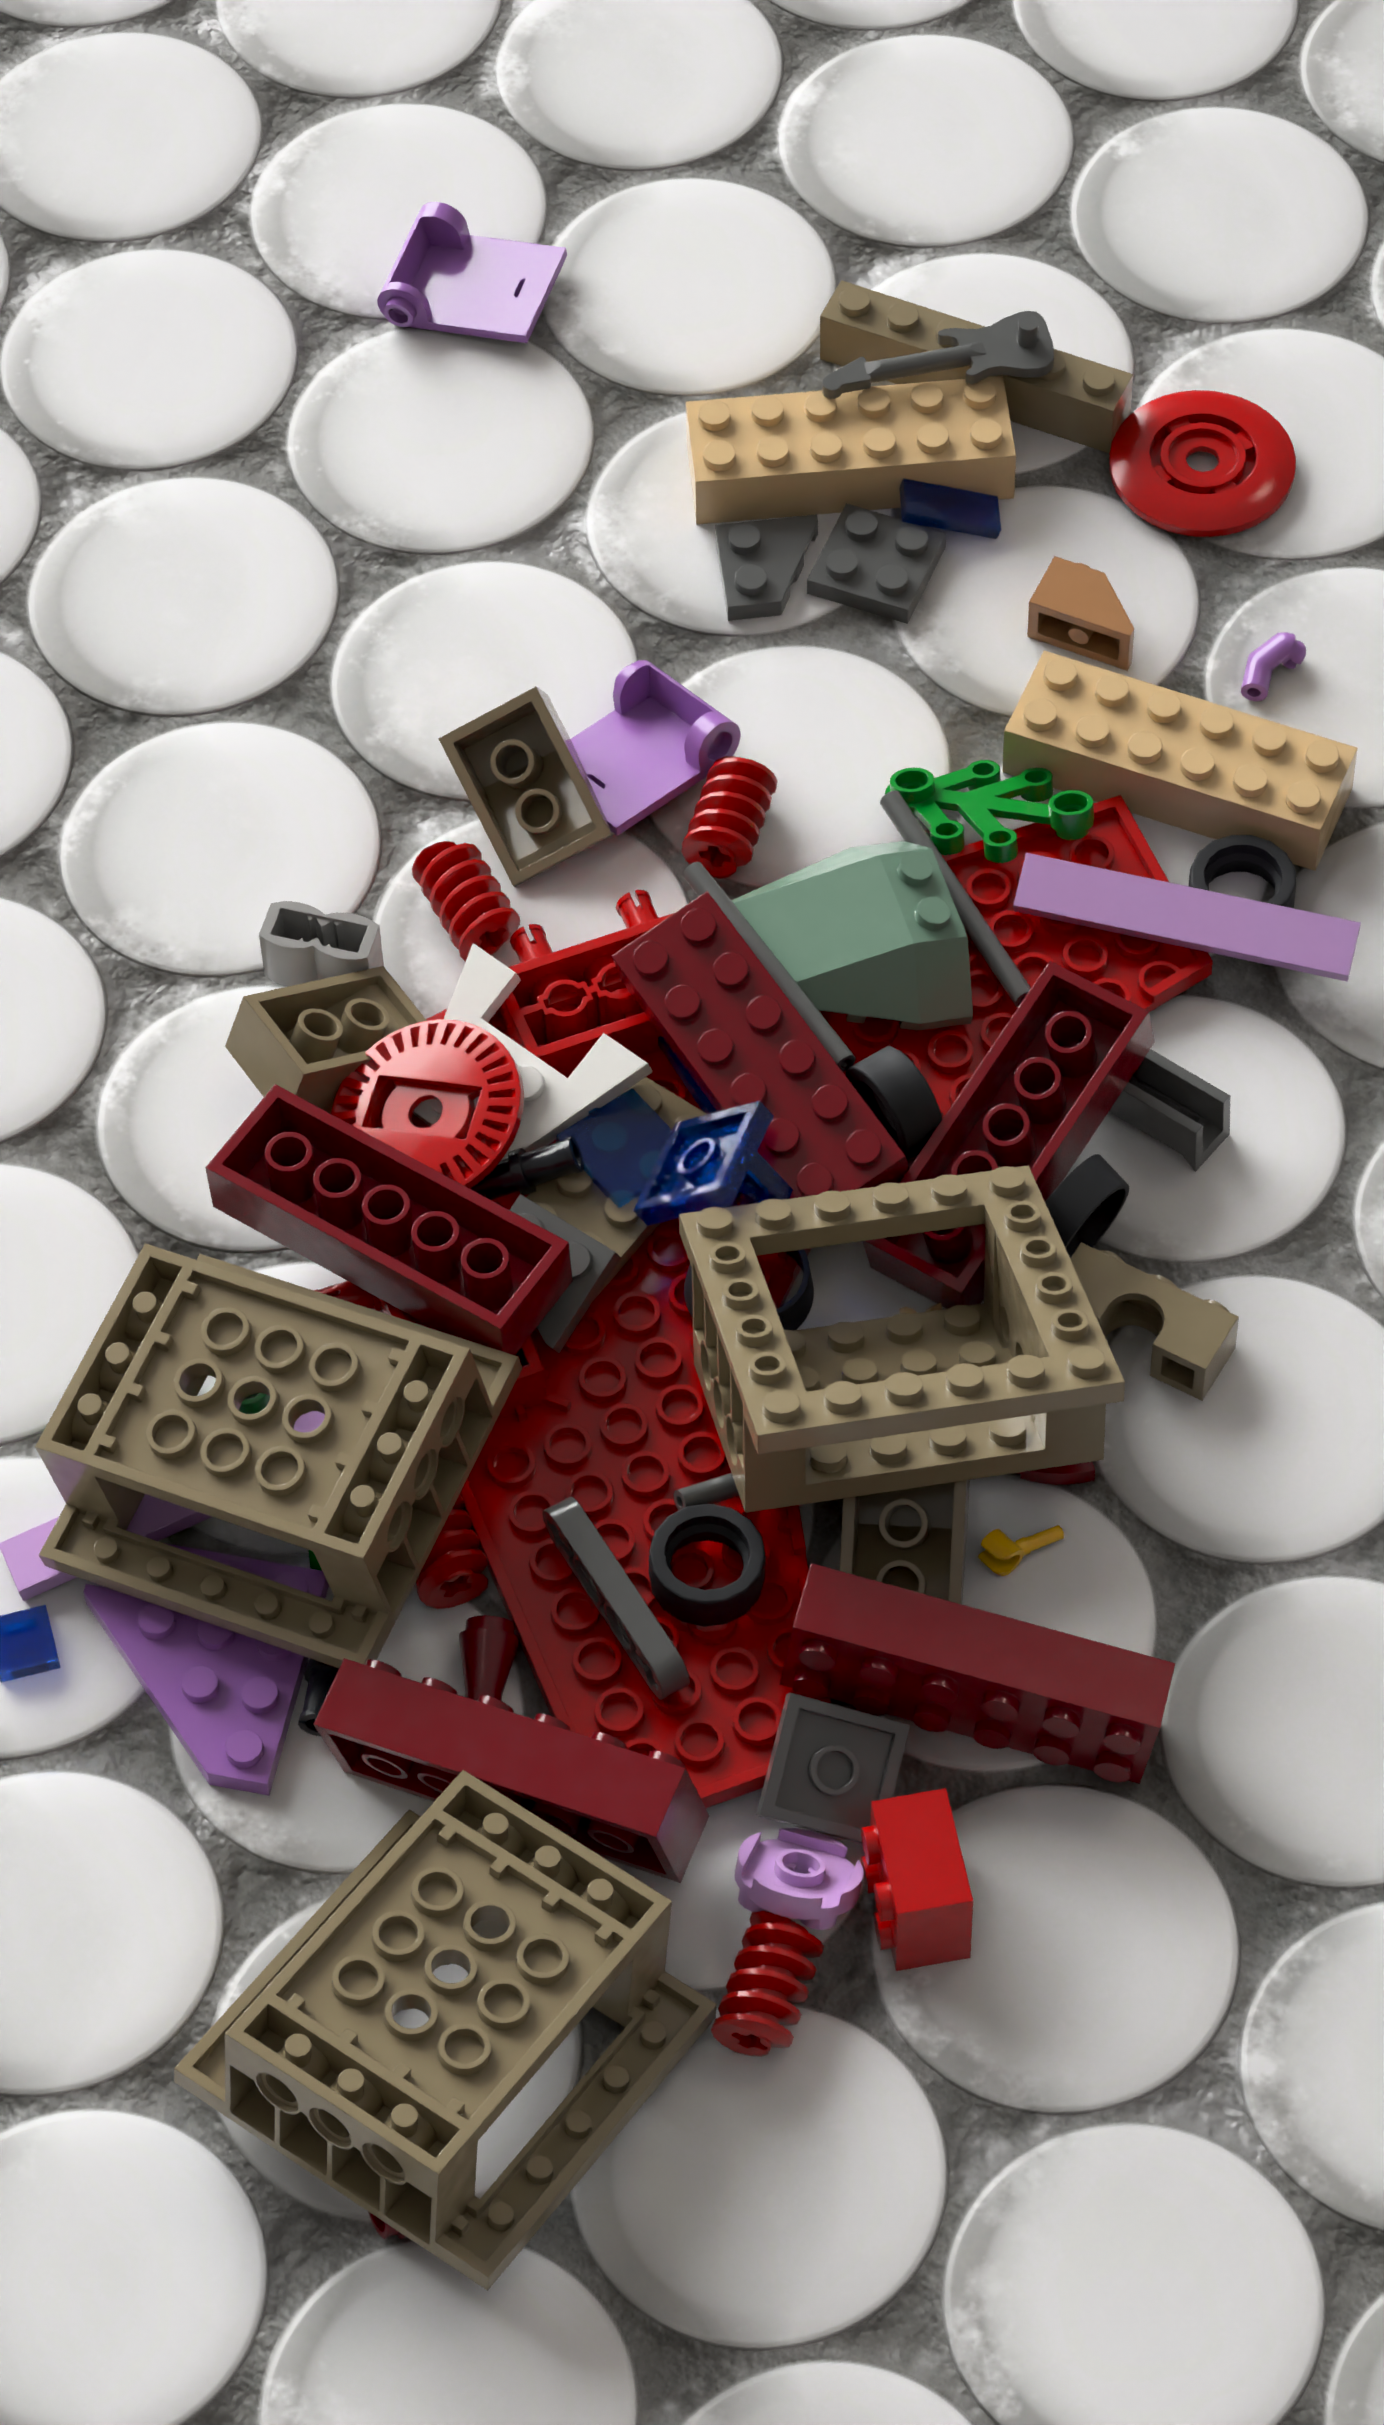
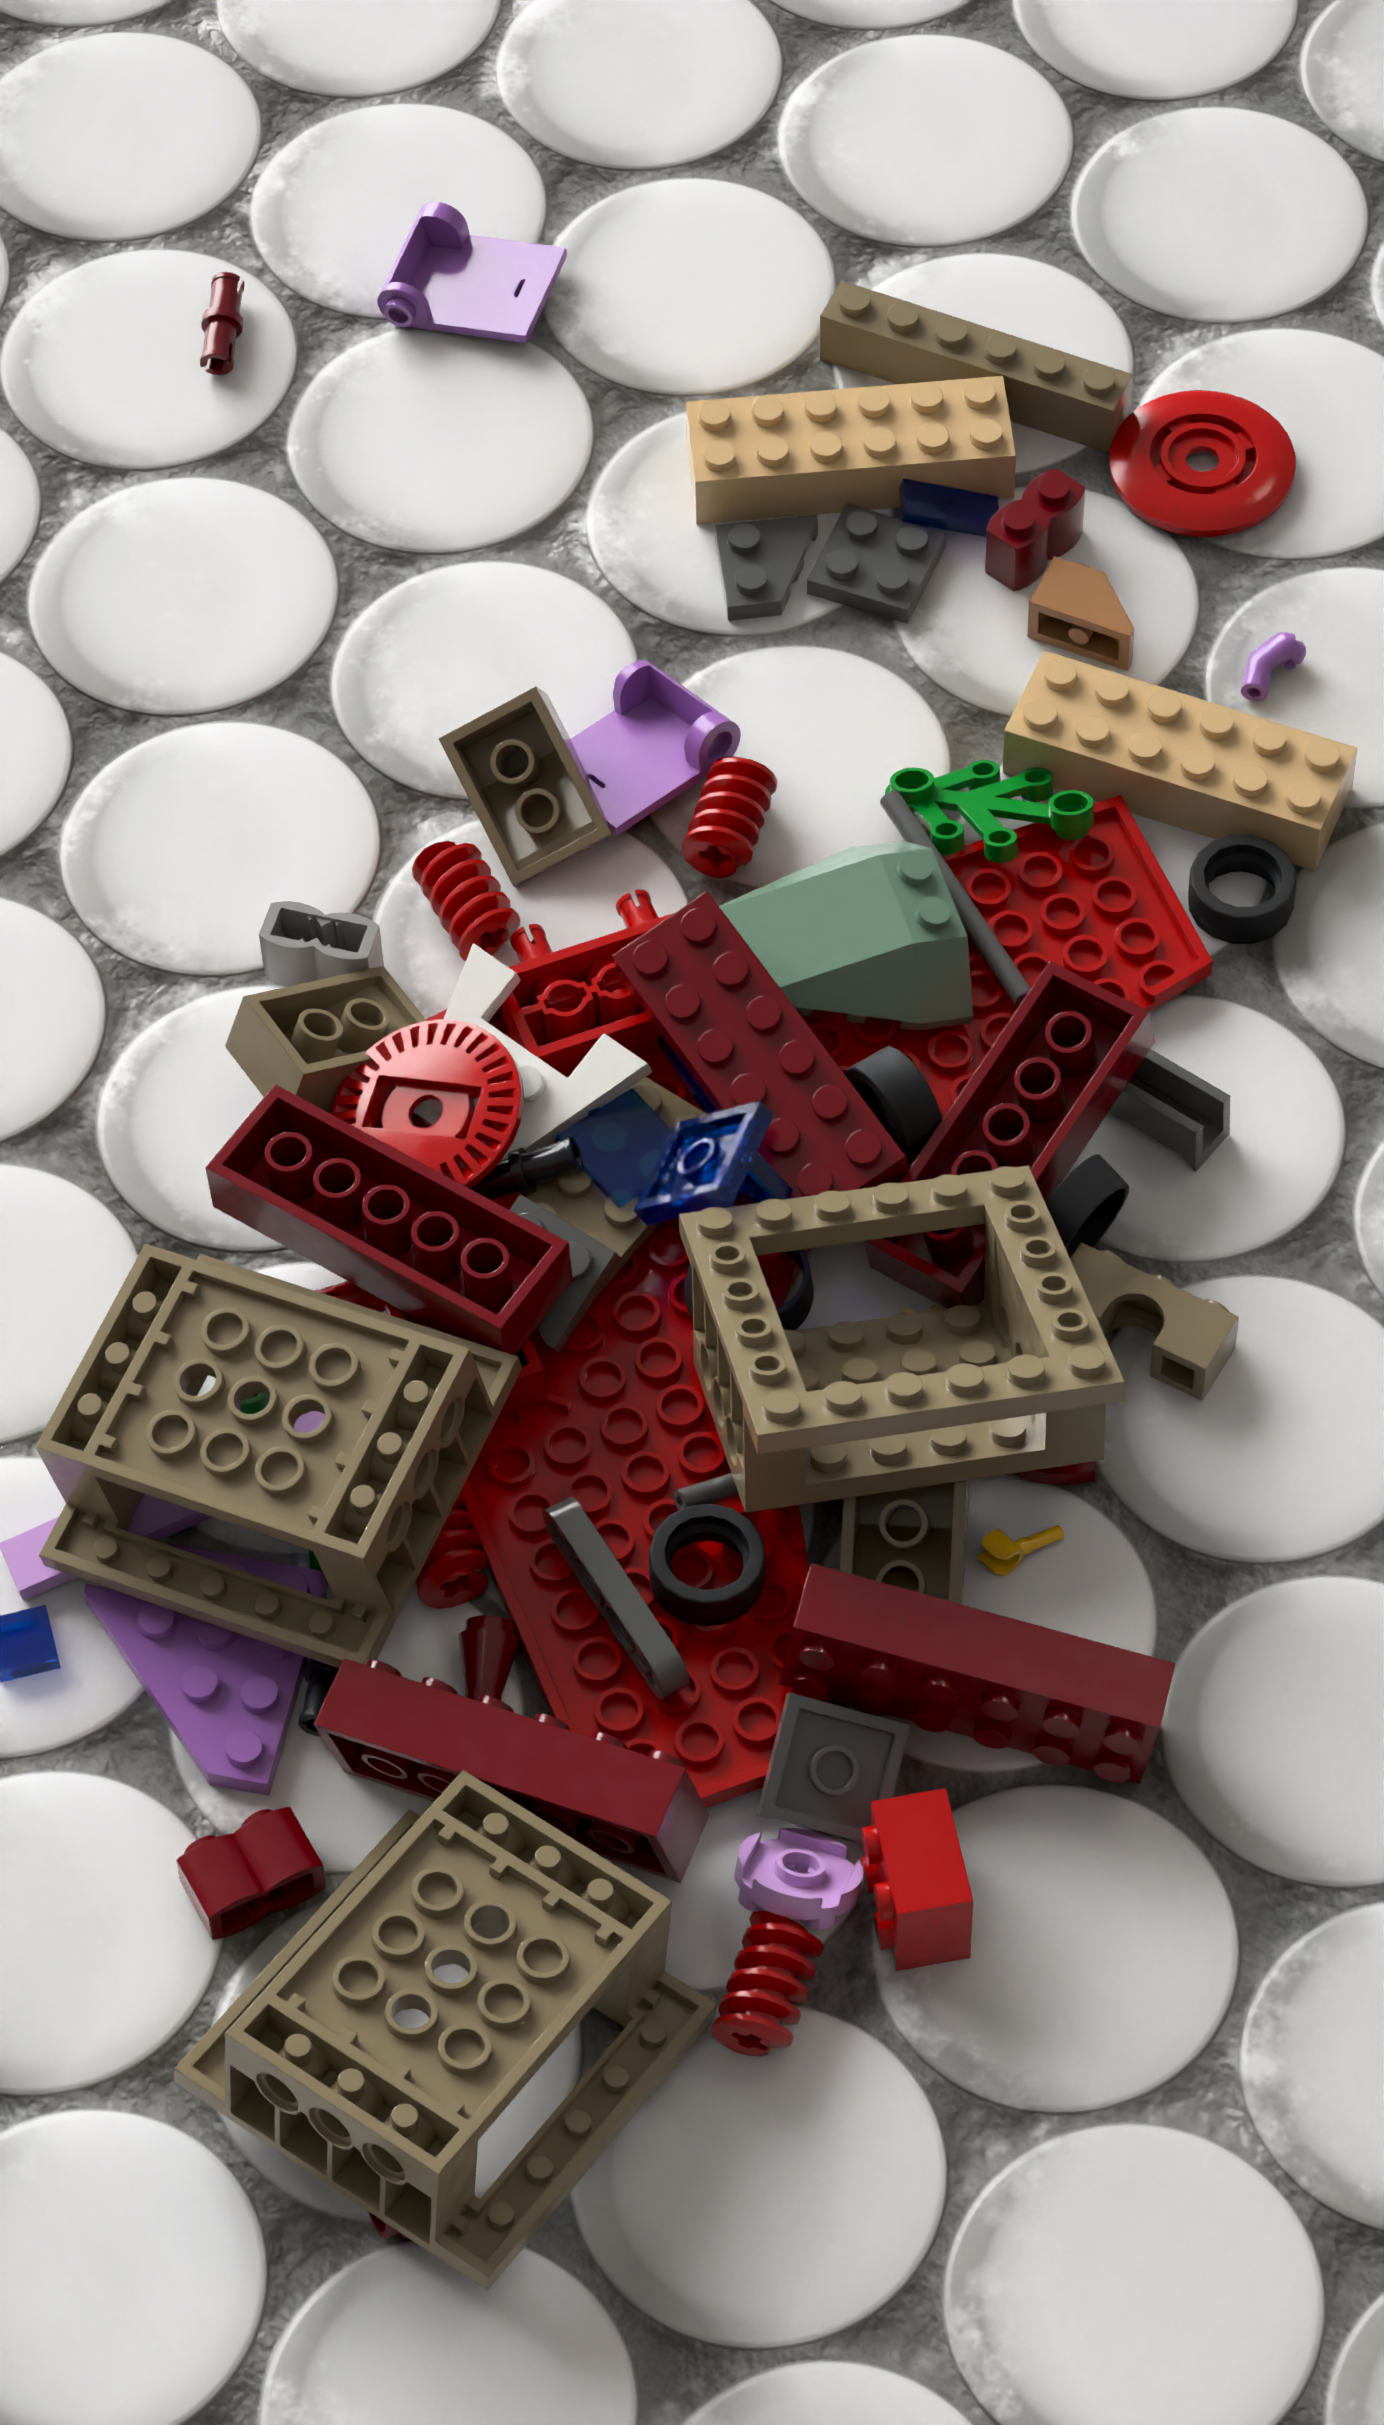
dark grey piece [683,862,856,1072] -> none
dark grey piece [822,311,1054,399] -> none
lavender tile [1013,853,1361,982] -> none
none -> dark red brick [176,1807,326,1940]
none -> dark red pin [200,272,245,375]
none -> dark red brick [985,468,1085,591]

